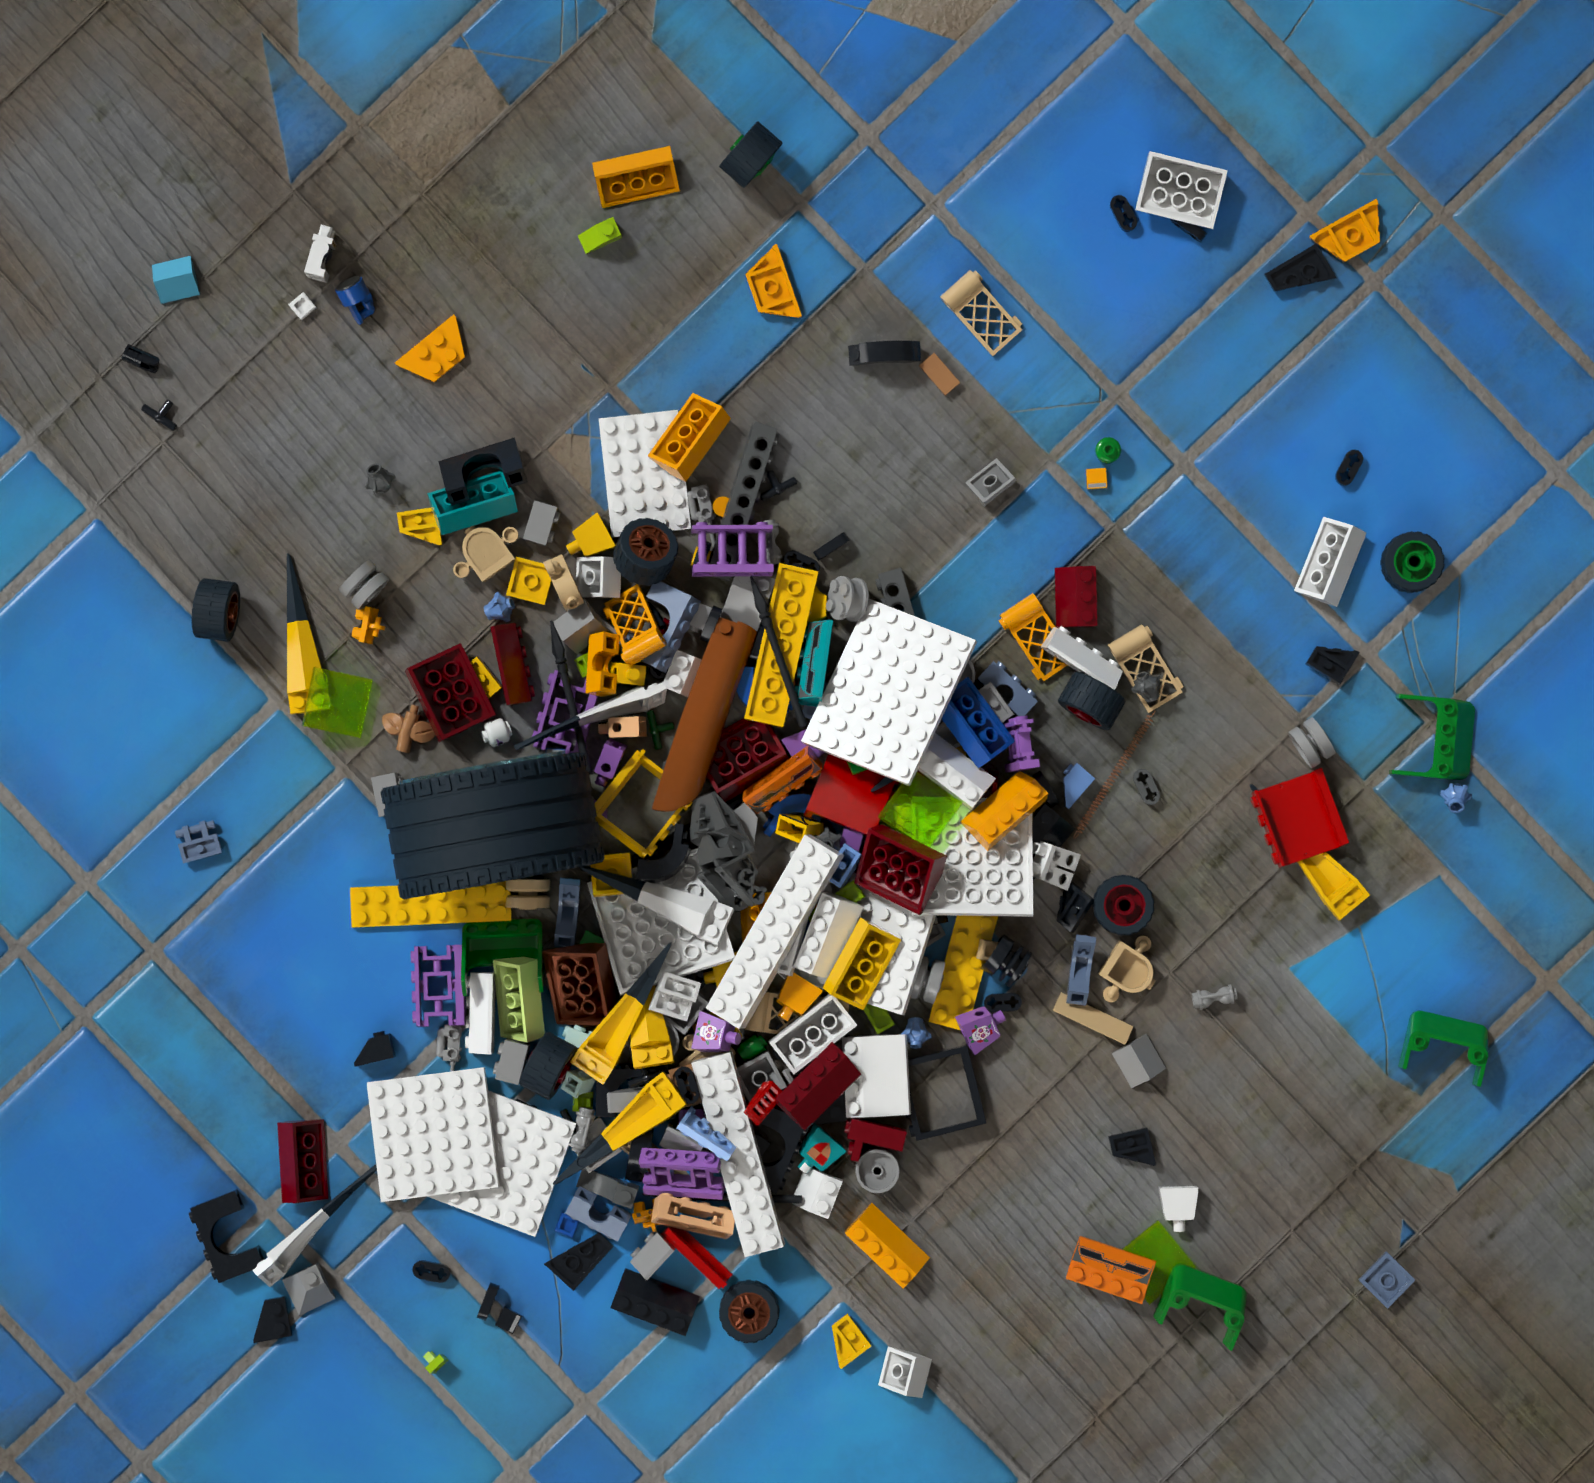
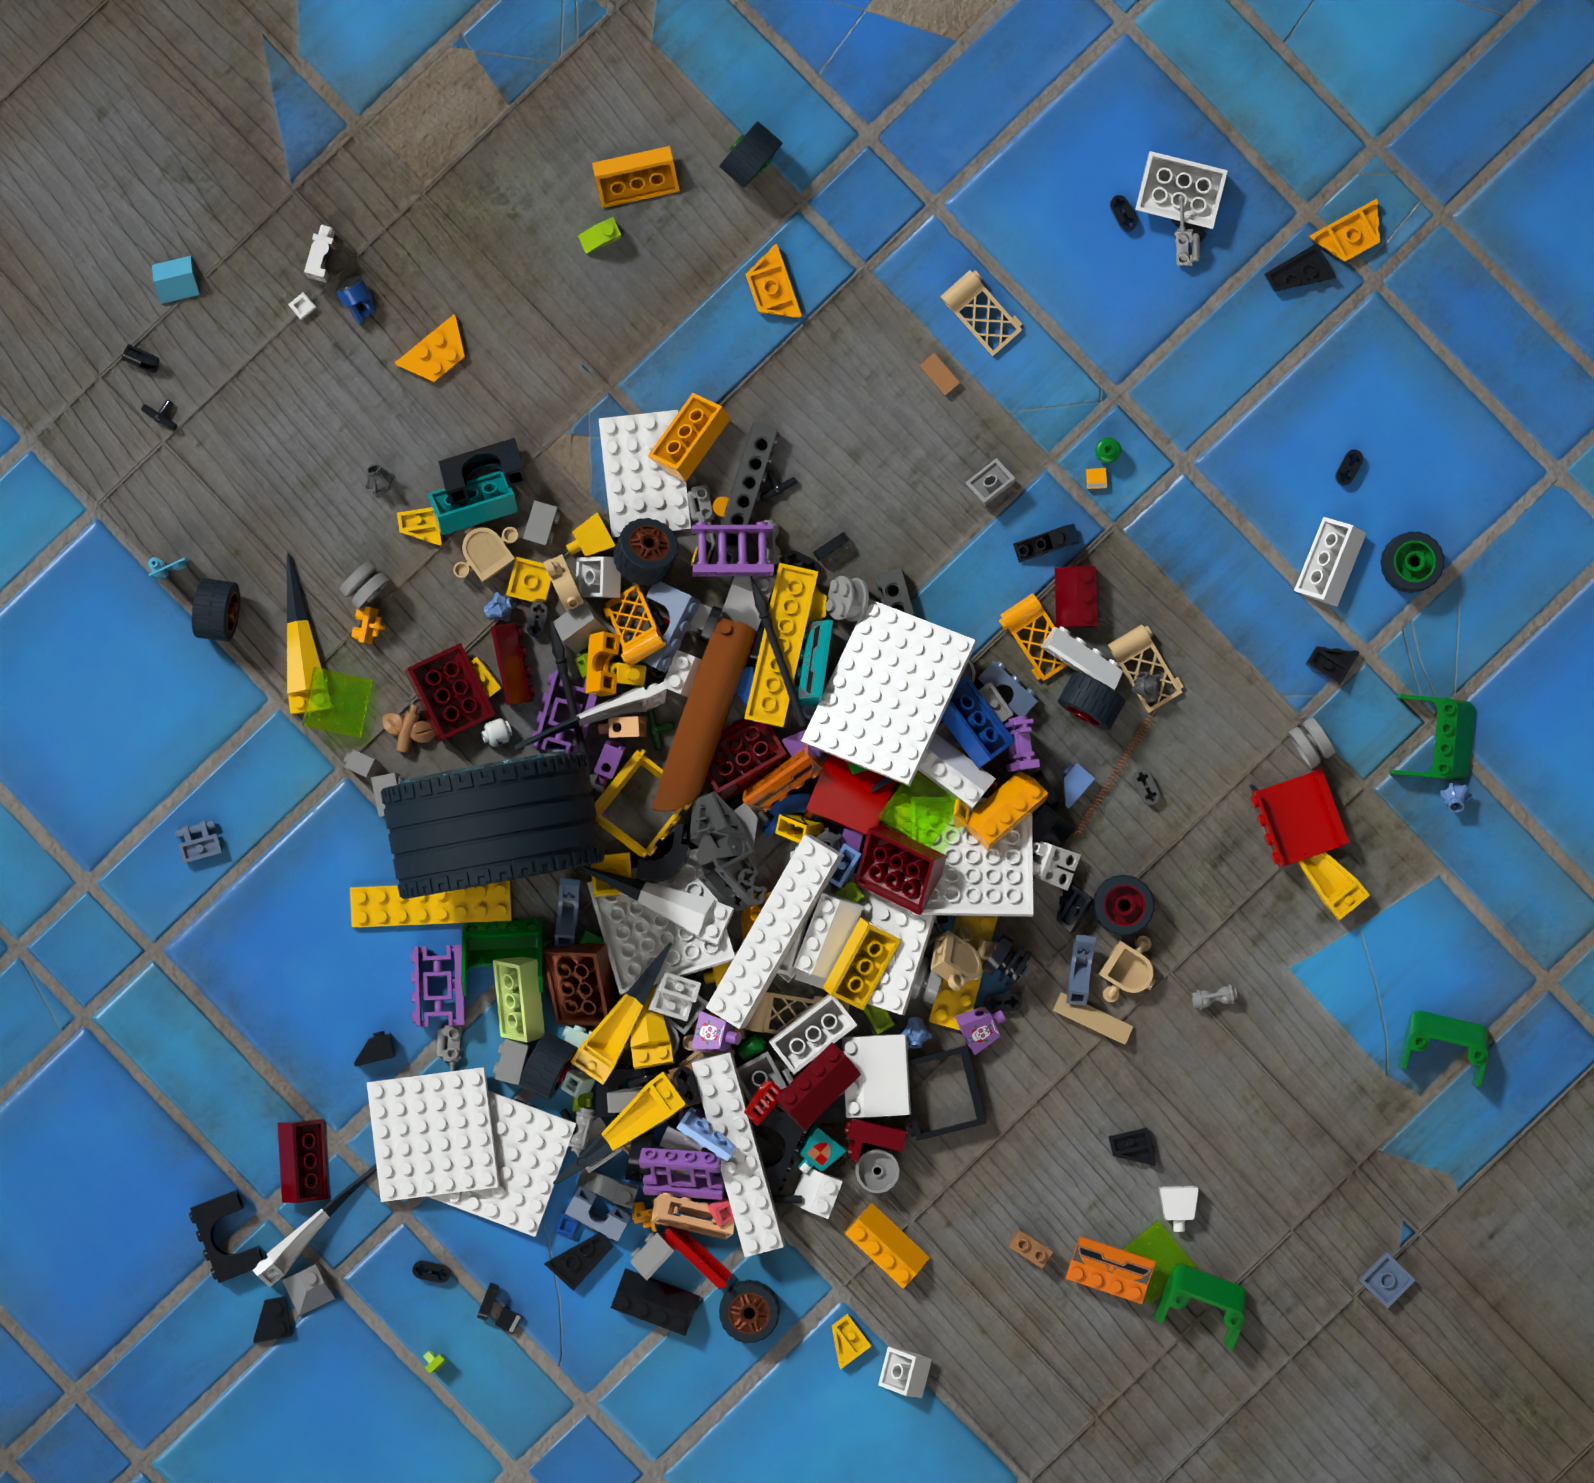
white slope [465,972,495,1054] -> none
tan wheel [506,879,550,910] -> none
light orange torso [776,972,823,1022] -> none
black arch [848,341,921,366] -> none
light grey slope [1112,1034,1166,1088] -> none
none -> medium azure hinge [148,557,191,580]
none -> light grey brick [343,749,377,777]
none -> black beam [527,599,549,637]
none -> coral slope [707,1198,734,1227]
none -> tan piece [931,926,982,991]
none -> yellow slope [953,798,970,828]
none -> medium nougat brick [1008,1228,1053,1269]
none -> black slope [1013,524,1080,563]
none -> light grey piece [1174,196,1200,266]

